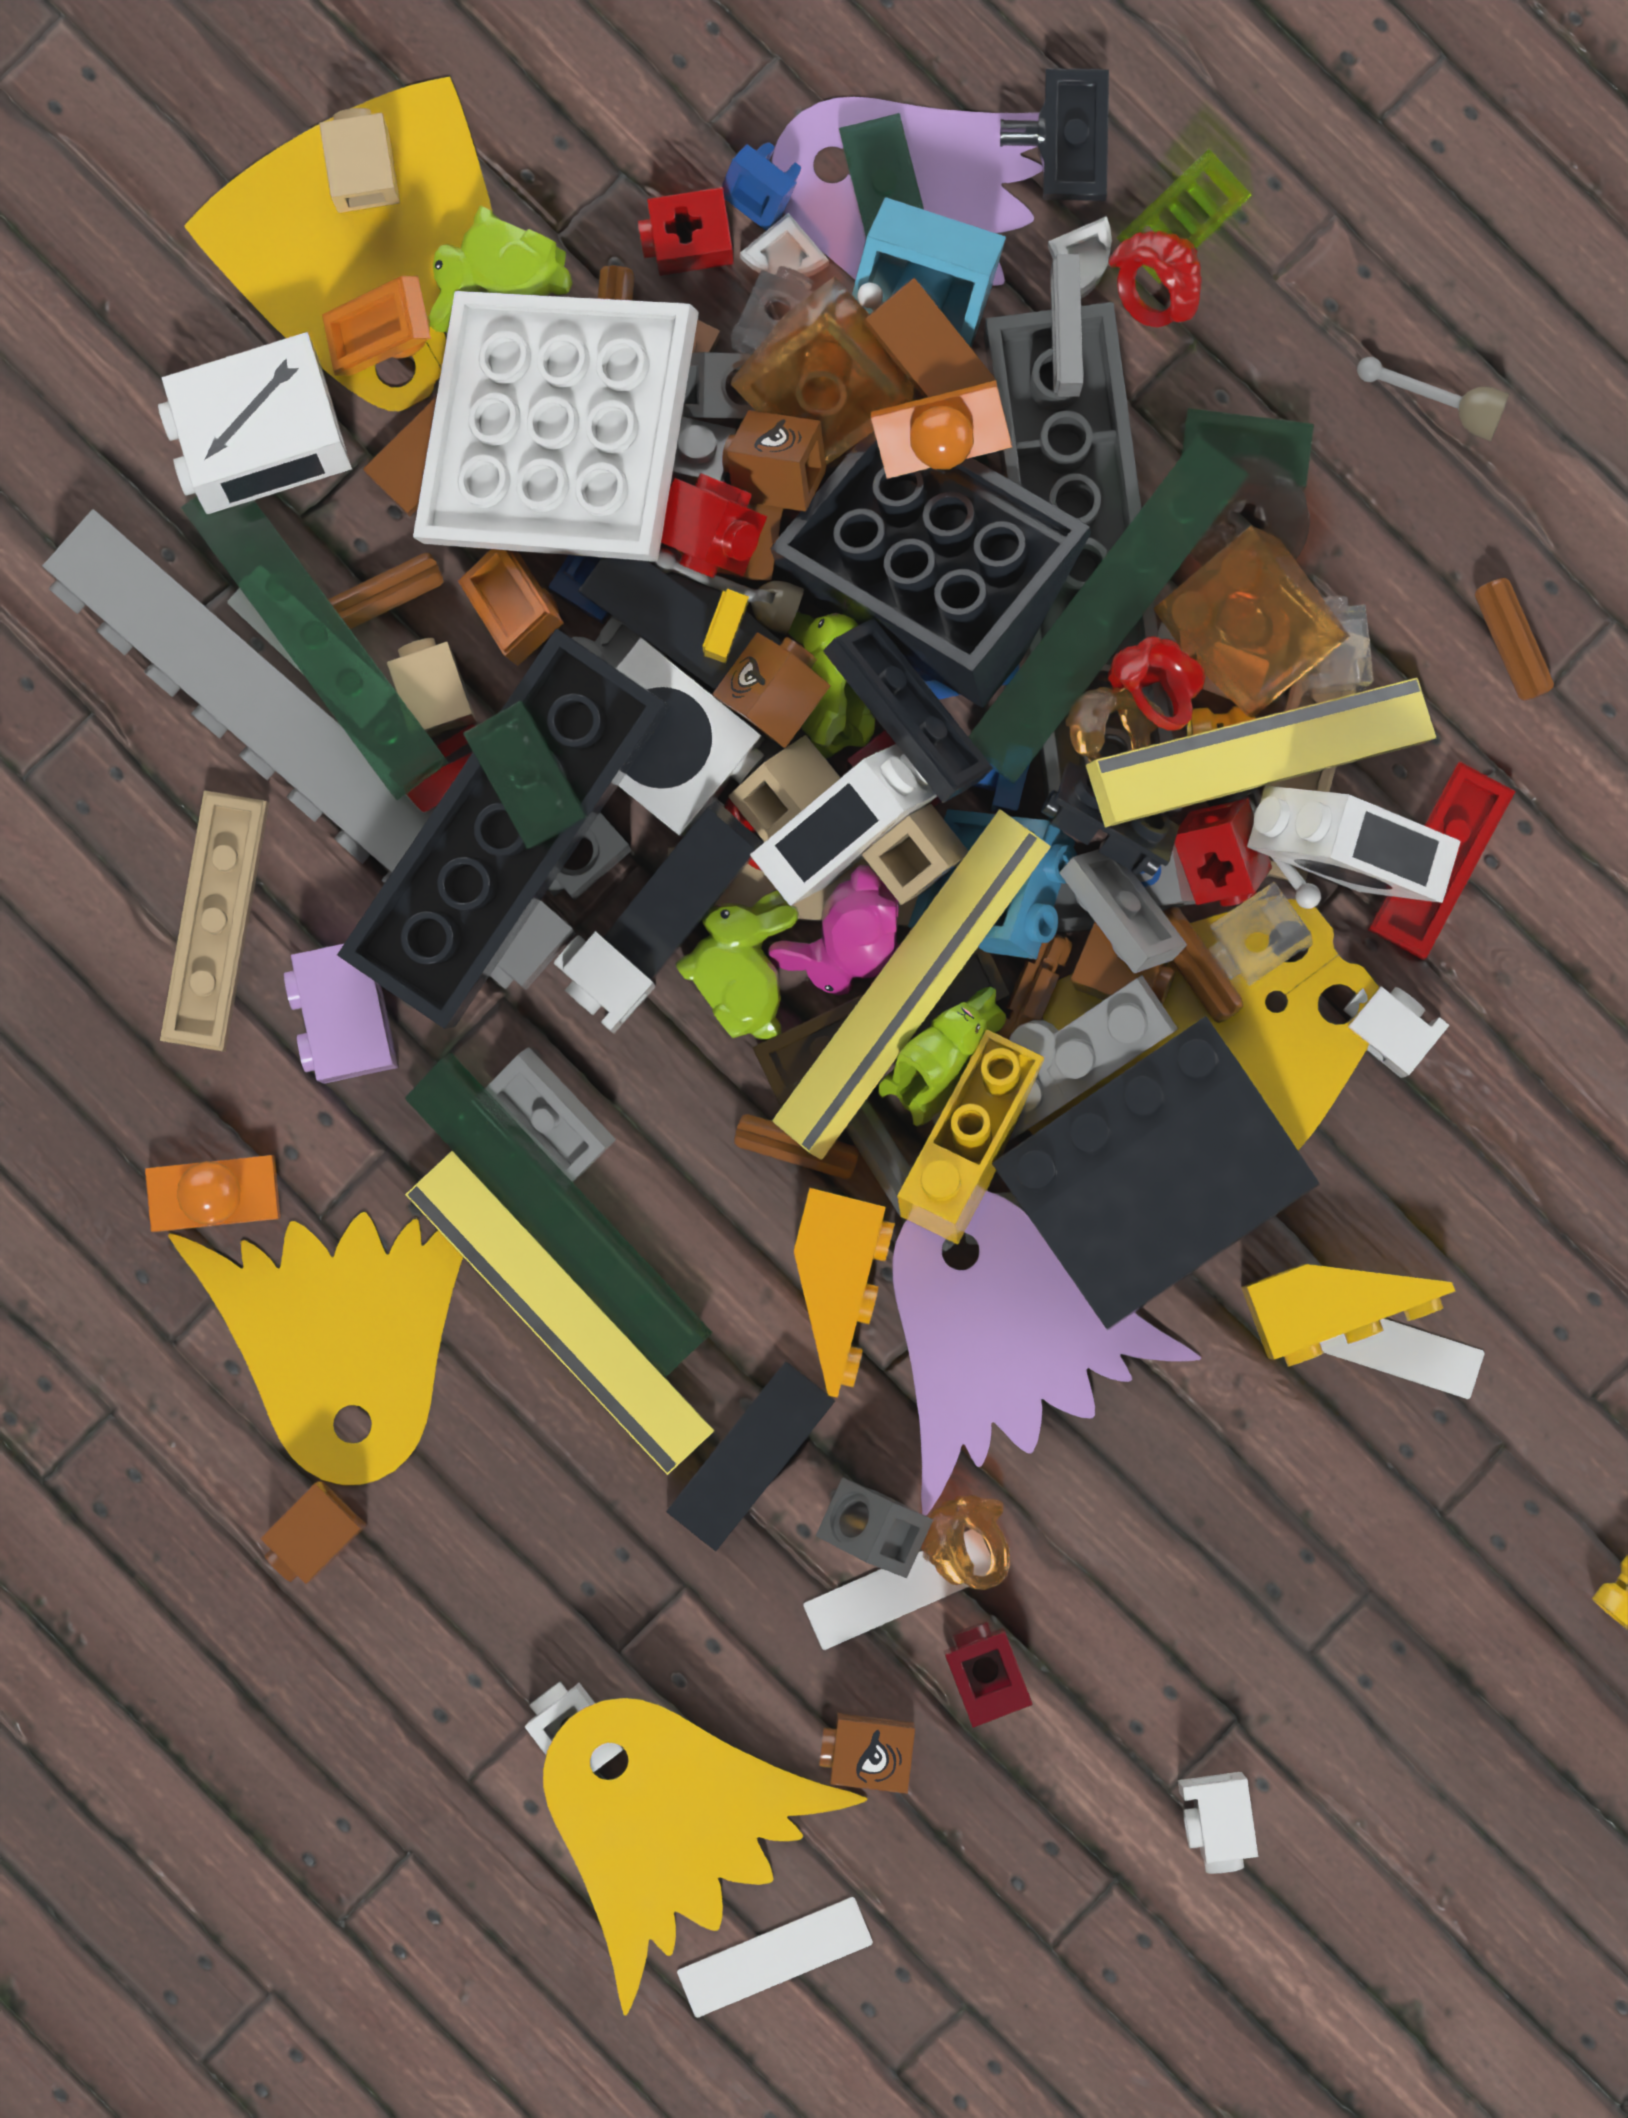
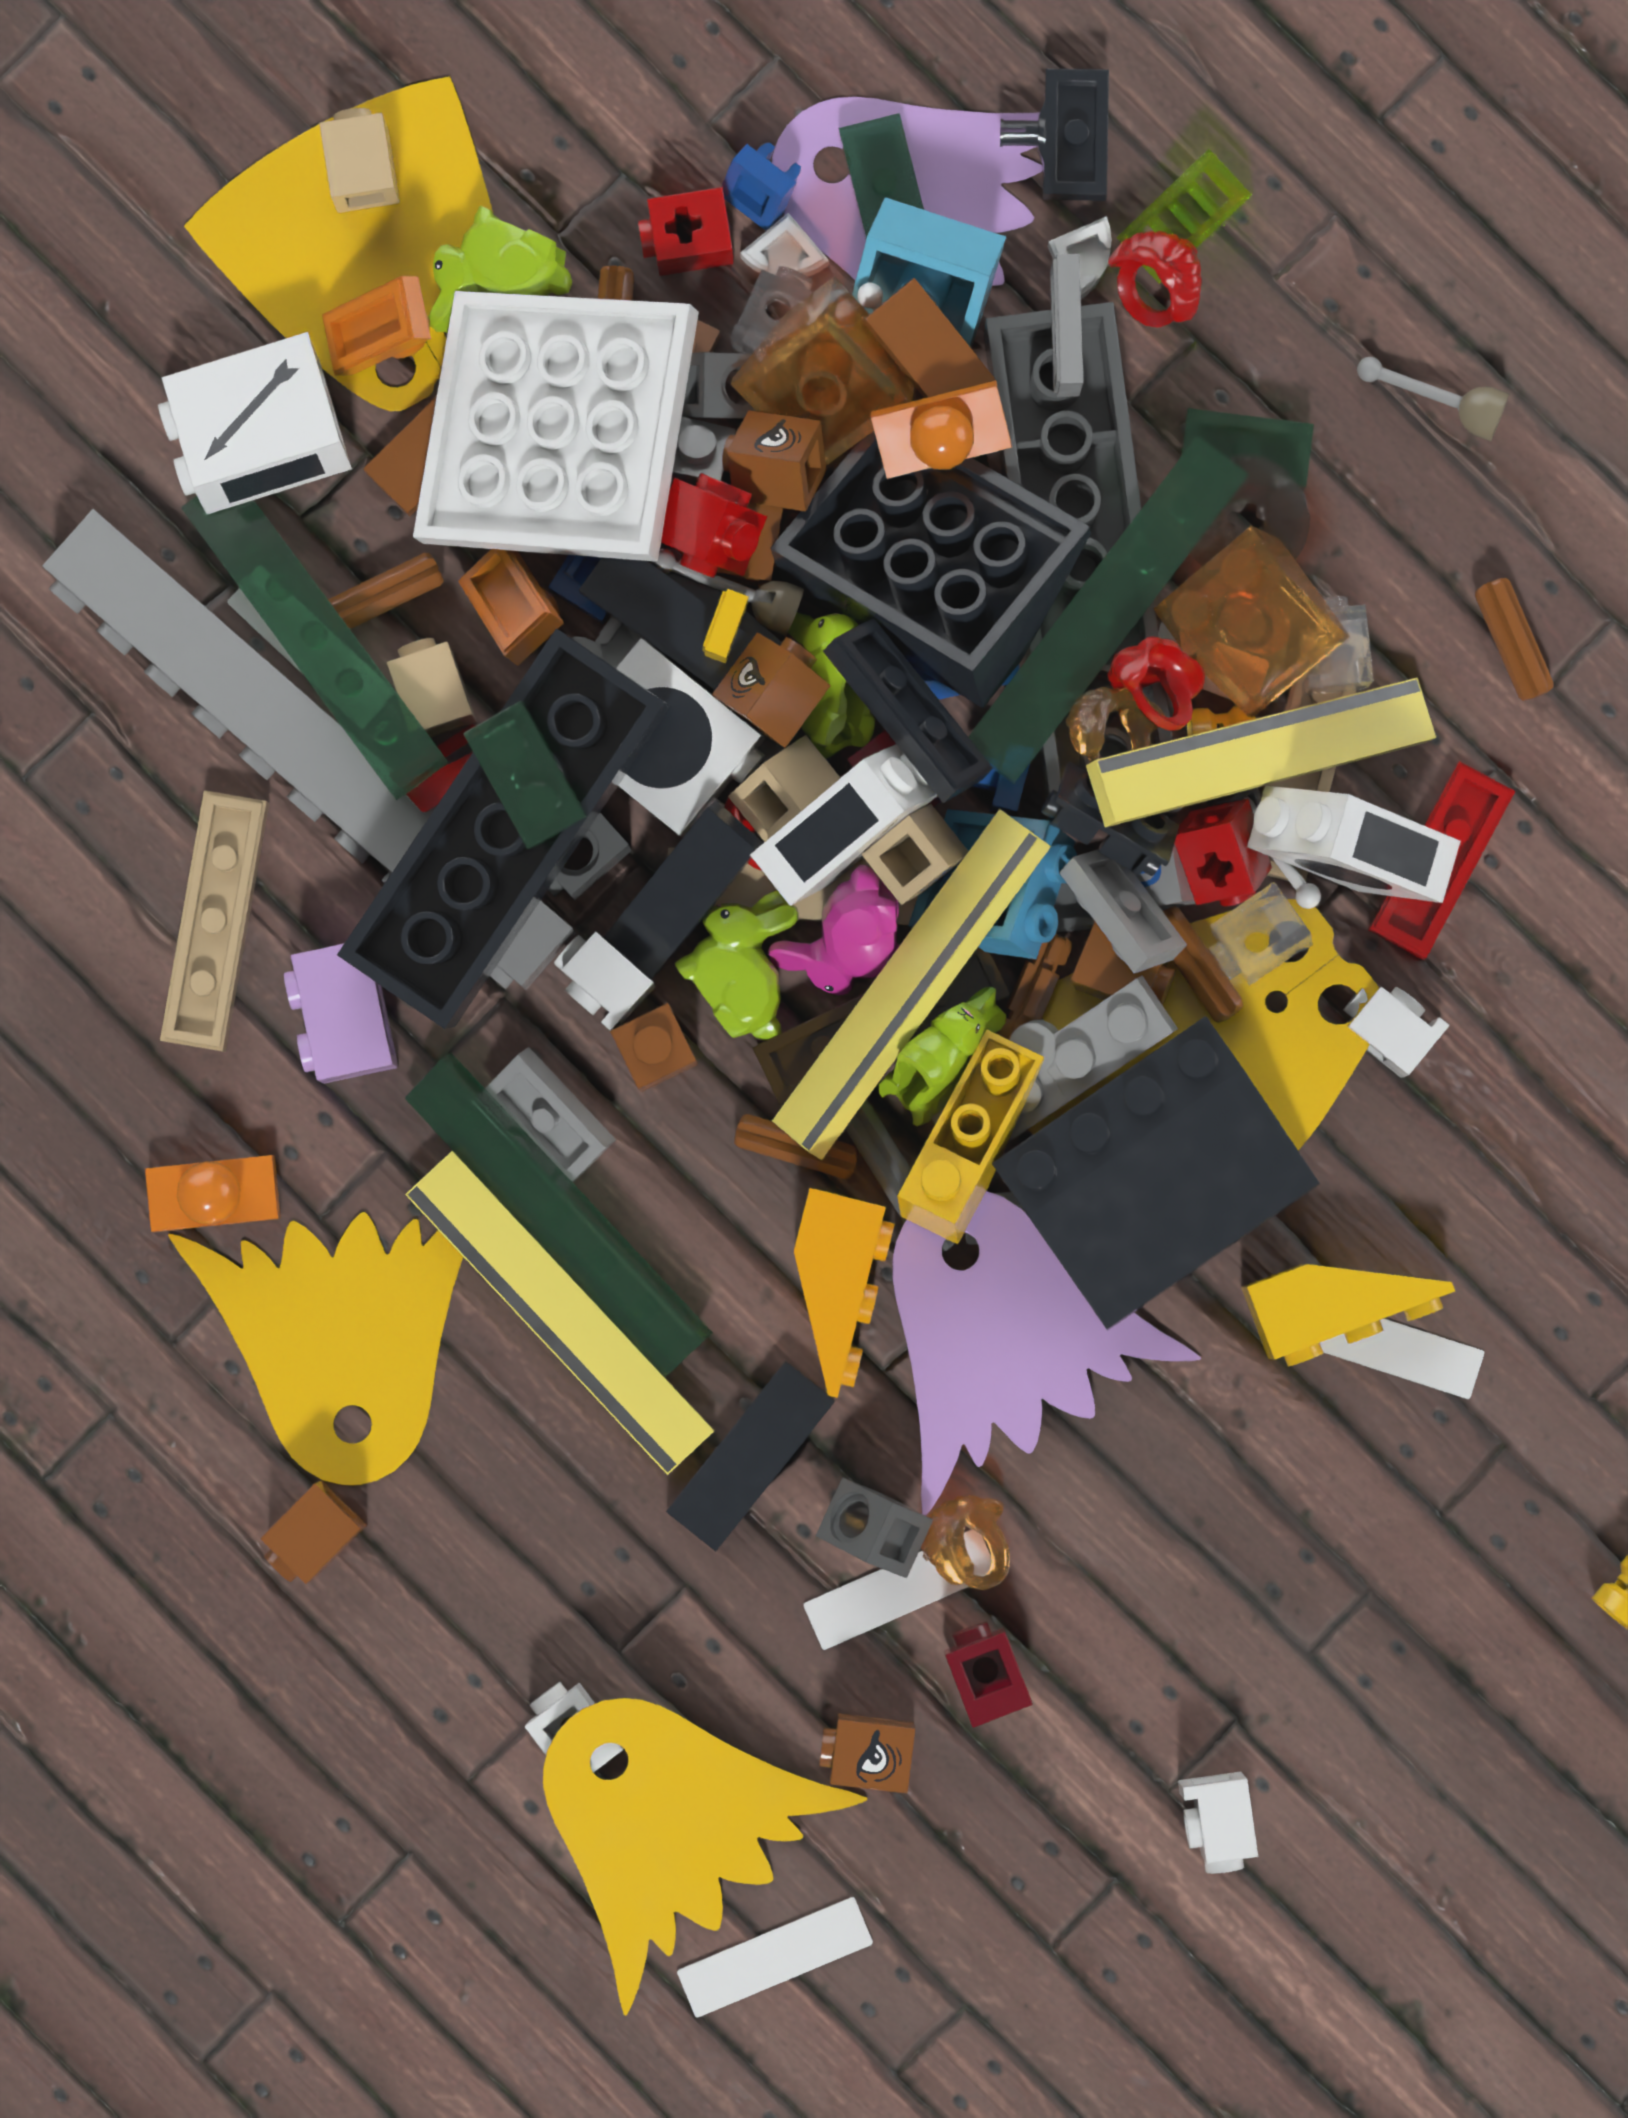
none -> dark orange brick [610,1003,698,1093]

